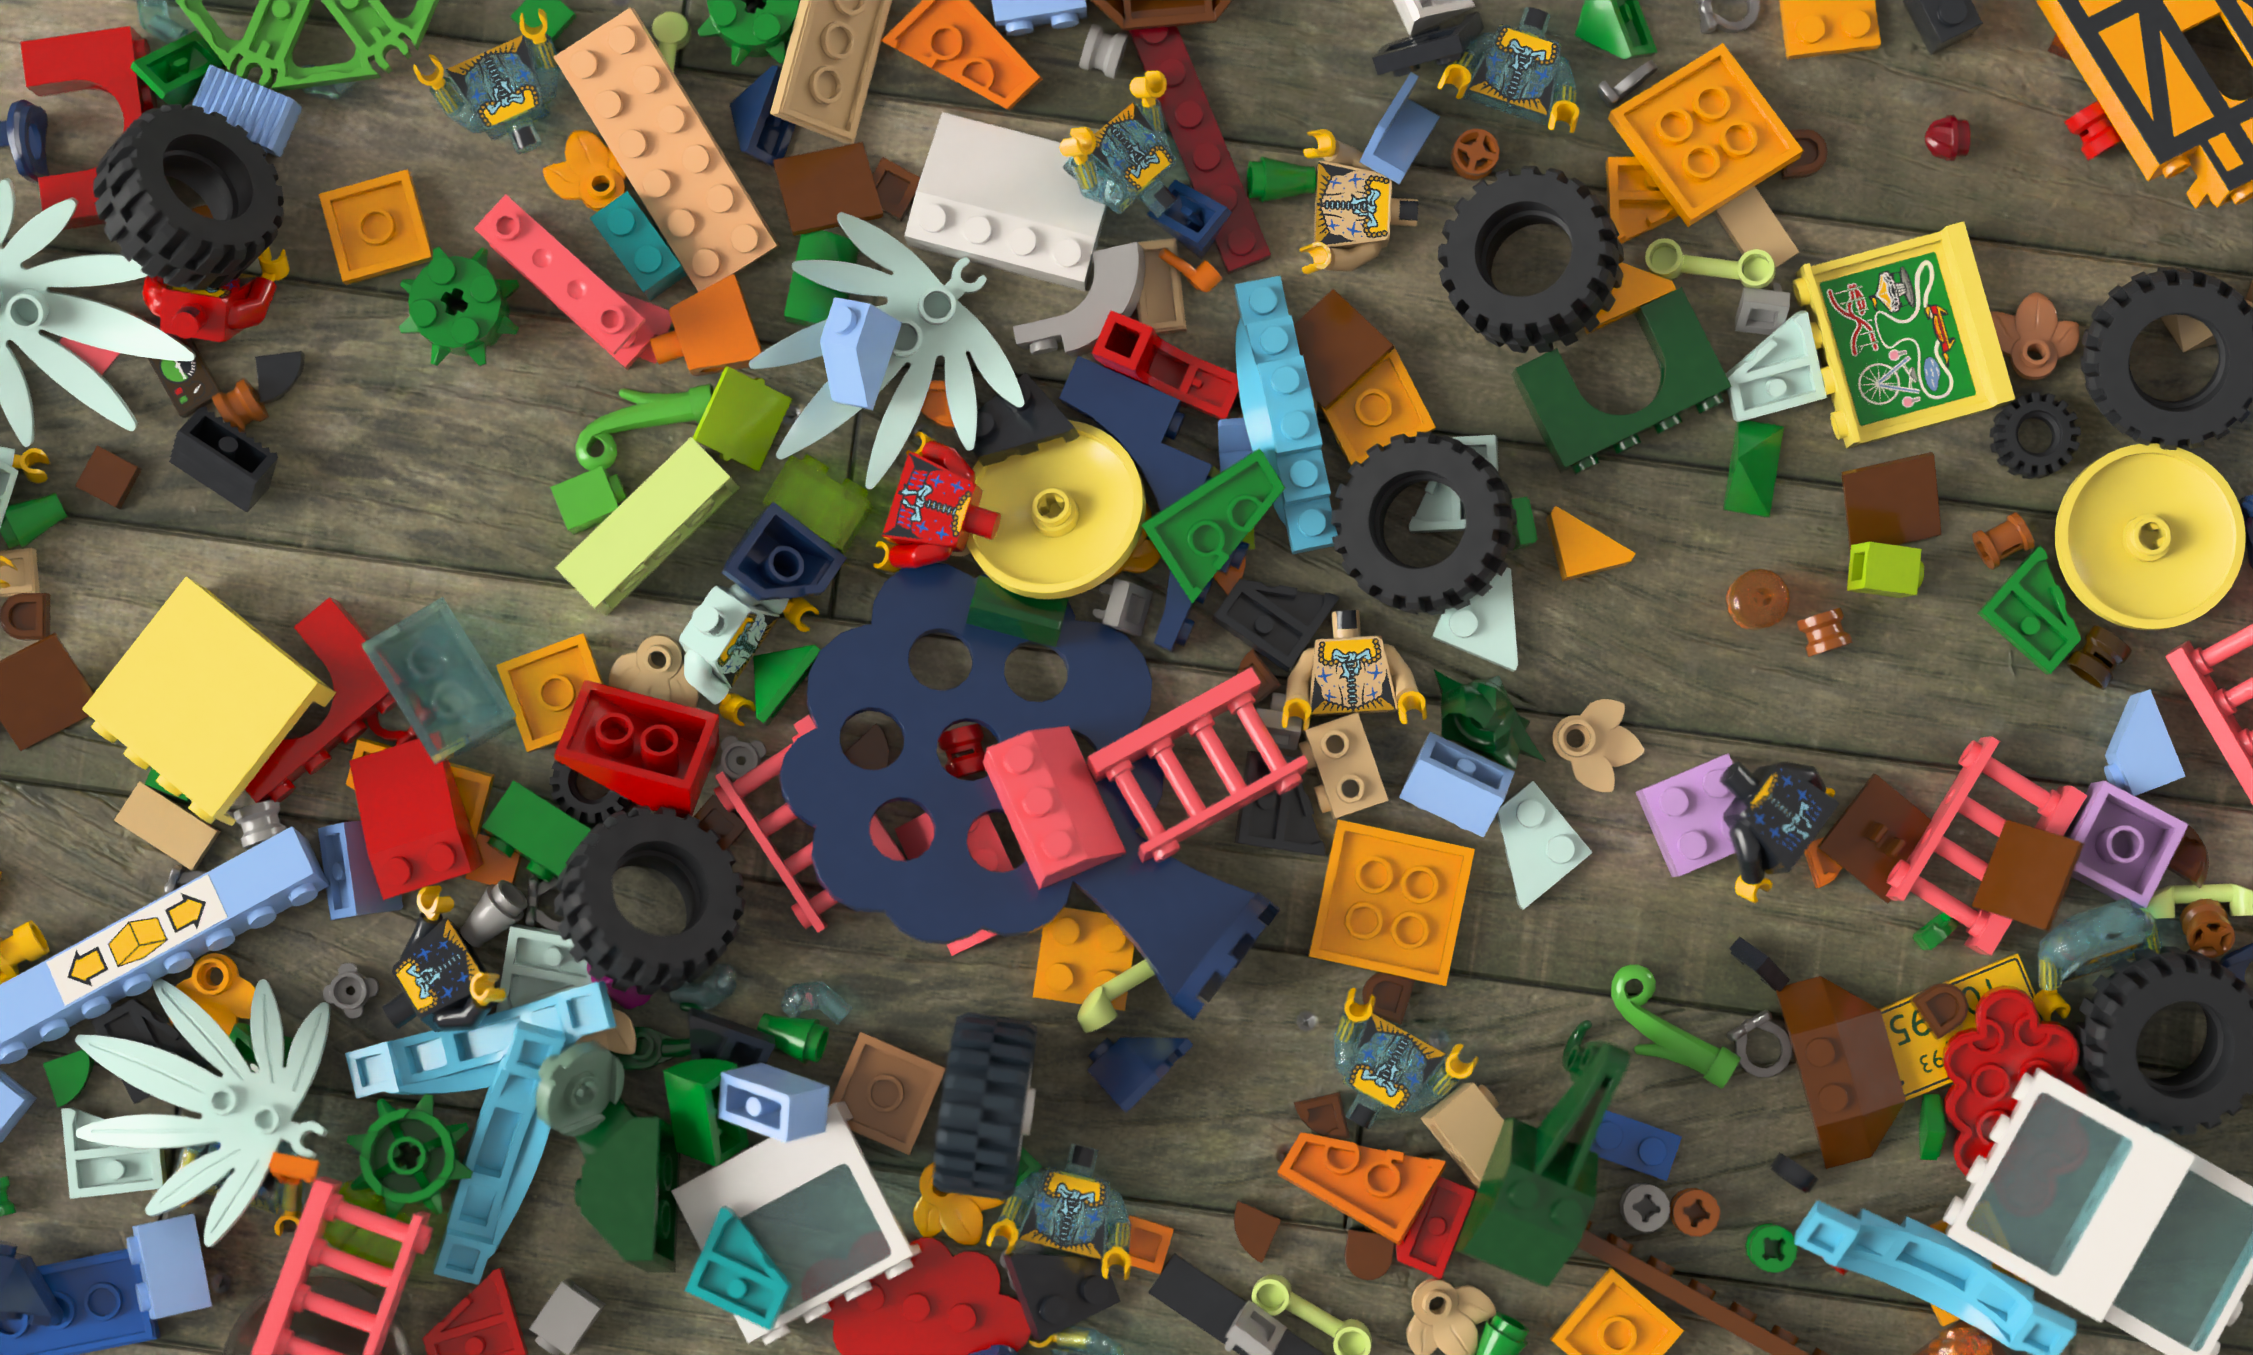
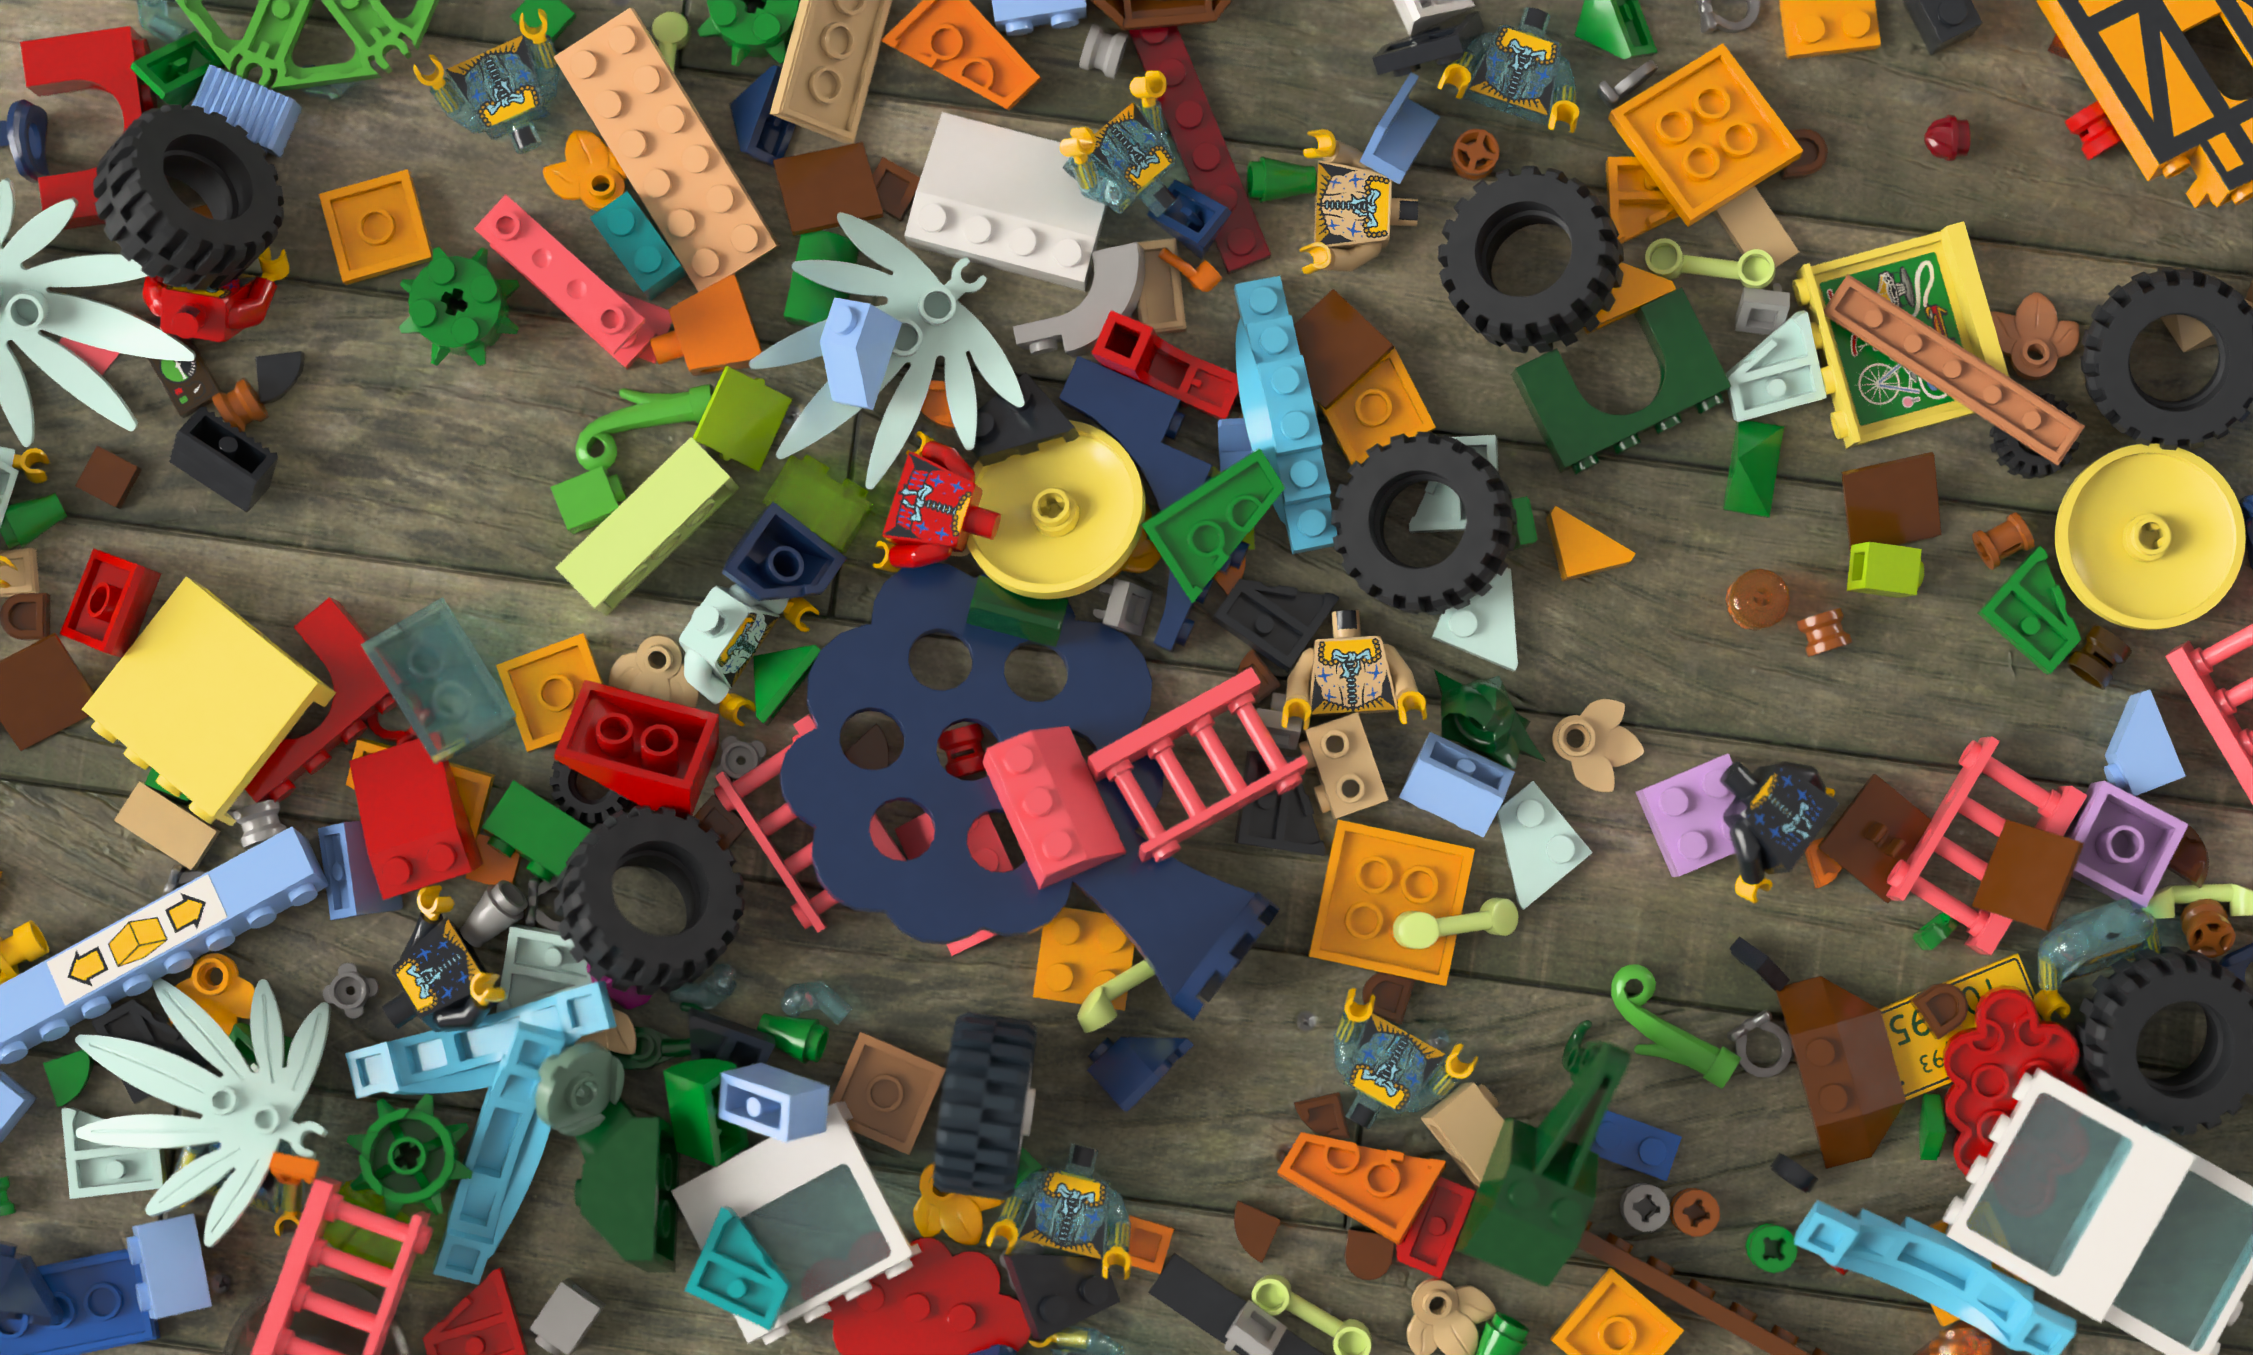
none -> red slope [60,548,161,658]
none -> yellowish green bar [1393,898,1519,949]
none -> nougat tile [1824,274,2085,466]

